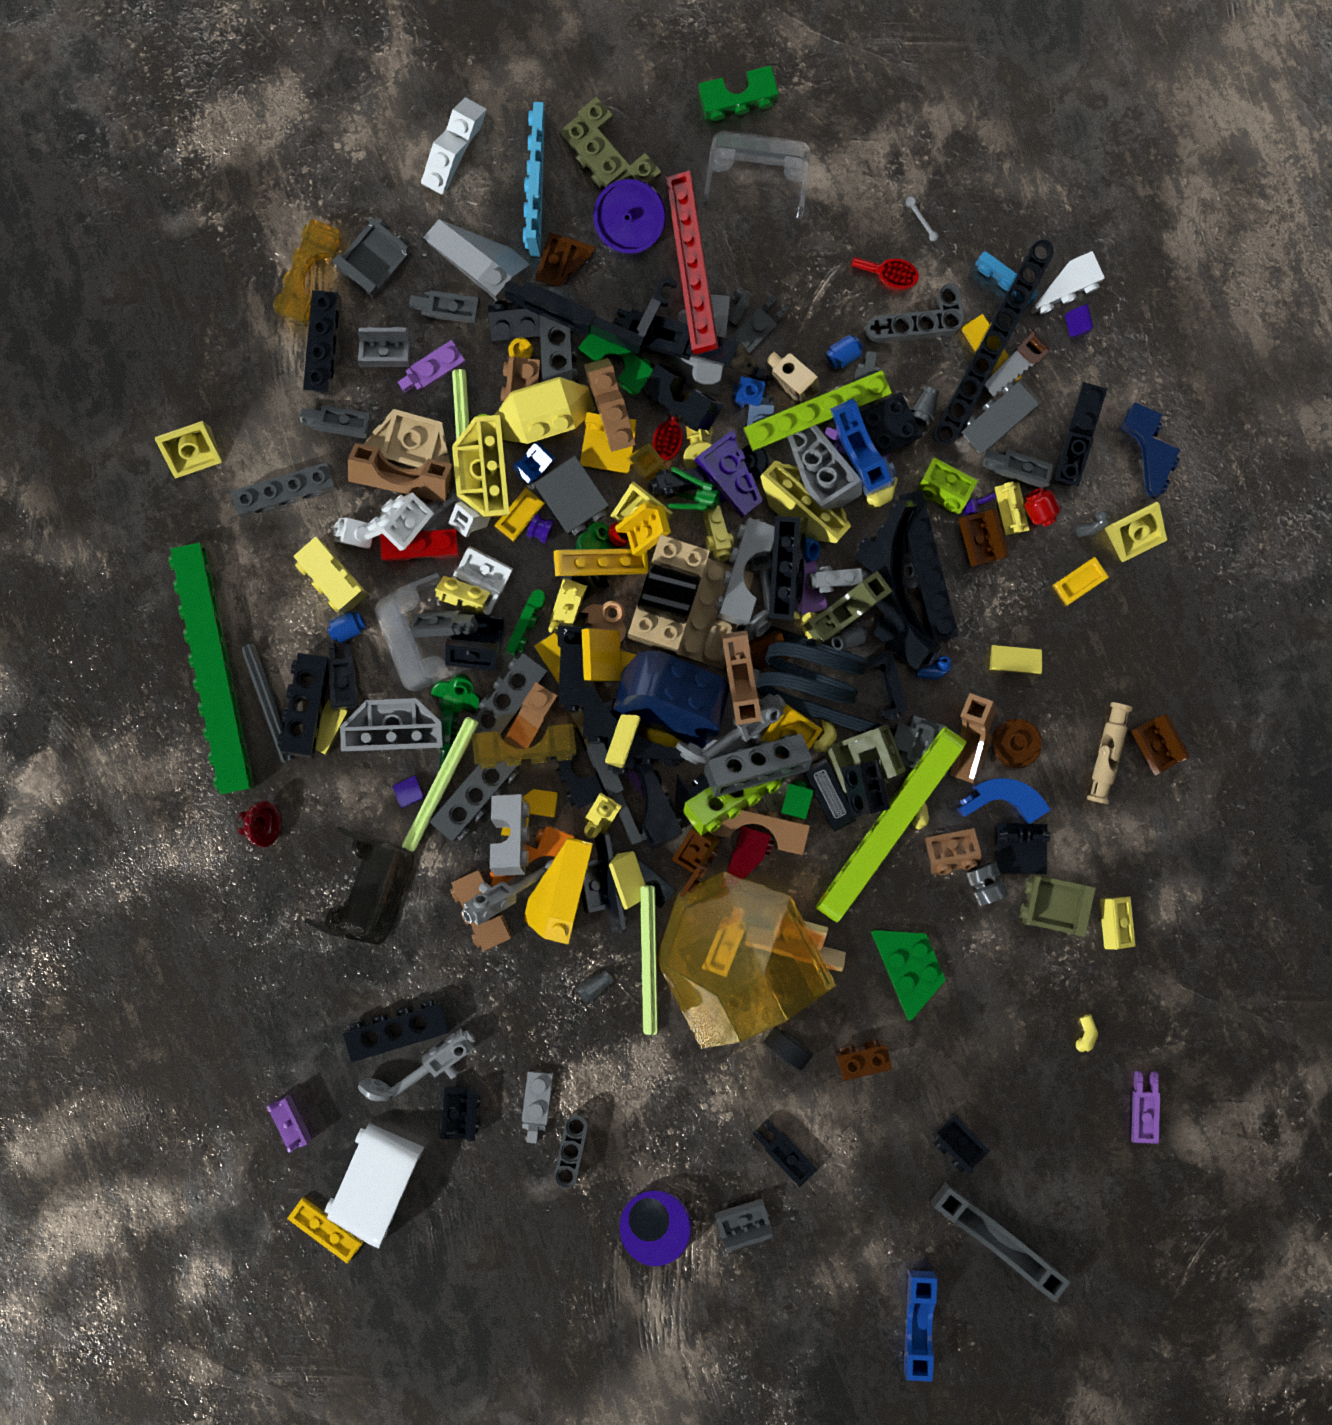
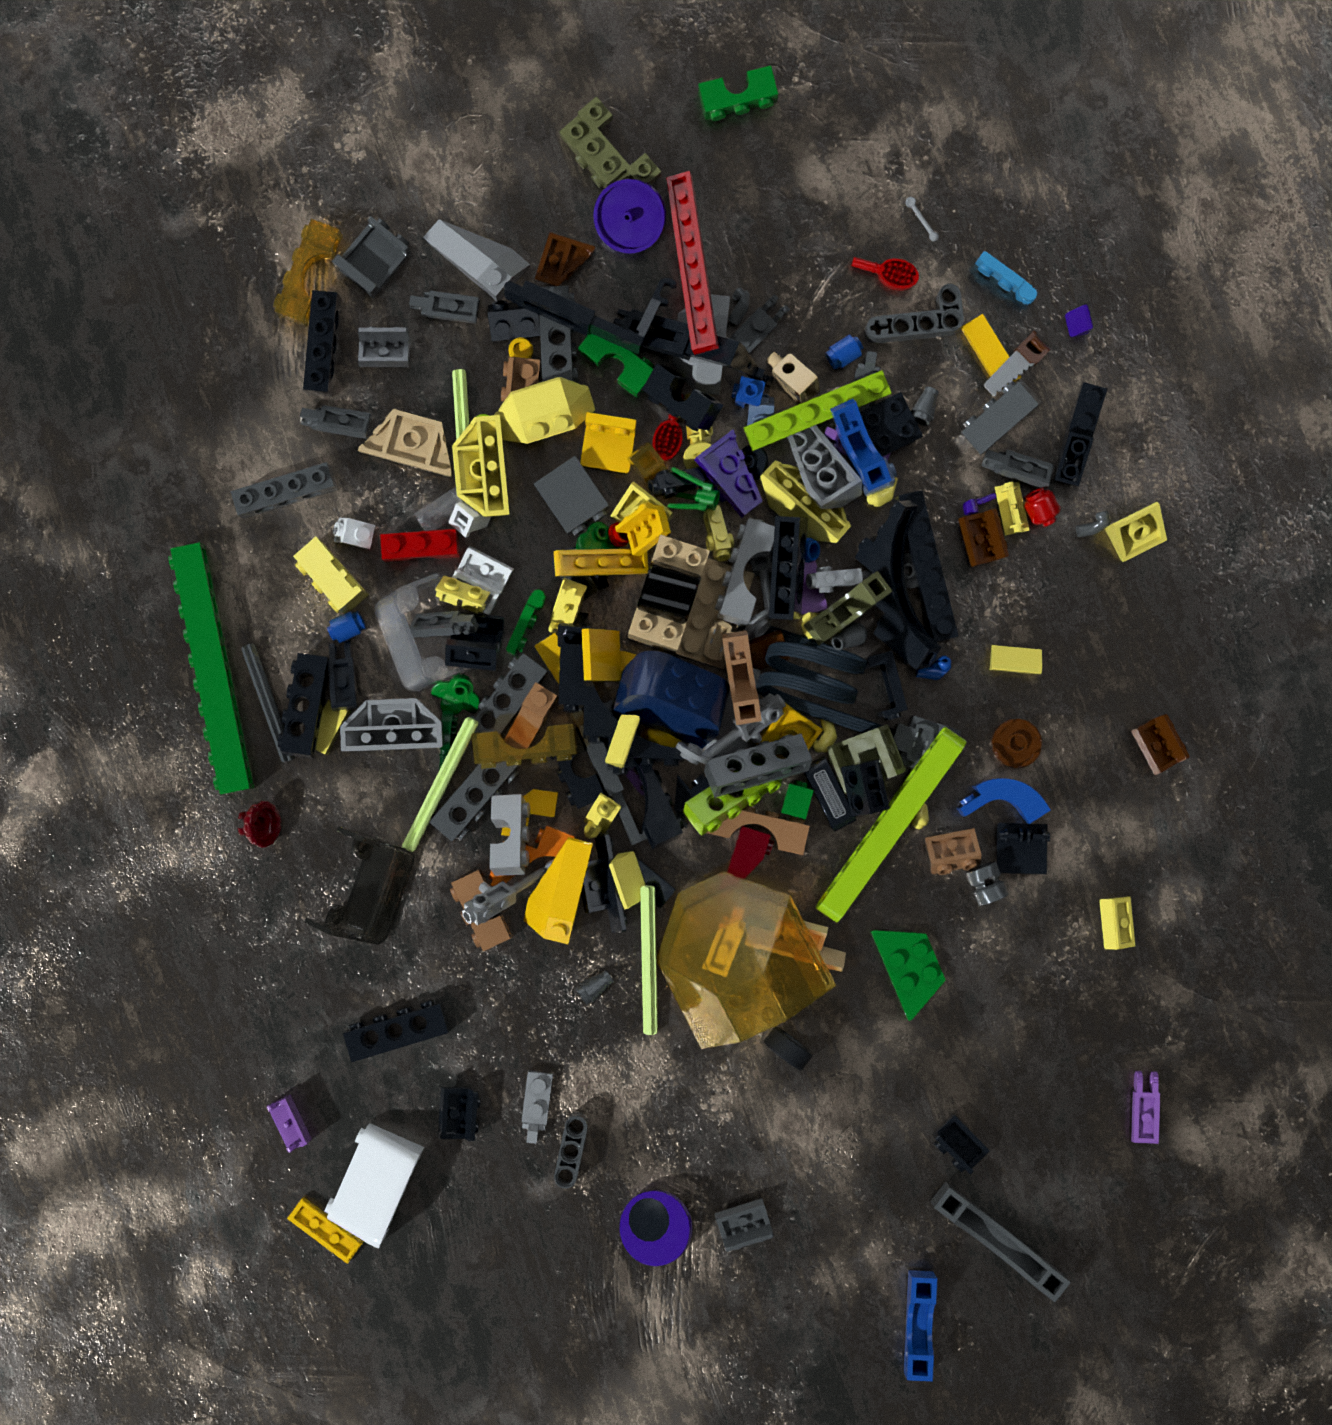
light yellow slope [155,421,222,479] -> none
medium nougat arch [348,443,452,502] -> none
light grey piece [358,1028,476,1102] -> none
white bracket [364,492,434,551] -> none
dark purple slope [392,775,426,809] -> none
medium lavender hinge [398,340,466,393] -> none
white arch [421,97,487,195] -> none
yellow tile [494,487,545,542] -> none
blue bracket [512,441,556,484] -> none
medium azure wing [523,102,545,257] -> none
dark purple wheel [526,514,555,544] -> none
light nougat plate [582,601,626,643] -> none
medium nougat arch [584,358,635,452] -> none
reddish brown bracket [672,826,720,898] -> none
clear windscreen [703,131,810,218] -> none
black hinge [753,1119,818,1187] -> none
reddish brown bracket [835,1039,892,1081] -> none
lime bracket [916,457,978,514] -> none
black beam [933,239,1054,445] -> none
medium nougat arch [950,693,998,784] -> none
olive panel [1019,874,1096,937] -> none
white slope [1031,251,1105,314] -> none
yellow tile [1052,557,1109,606] -> none
light yellow arm [1076,1014,1098,1052] -> none
tan piece [1087,702,1133,805] -> none
dark blue arch [1120,402,1180,498] -> none

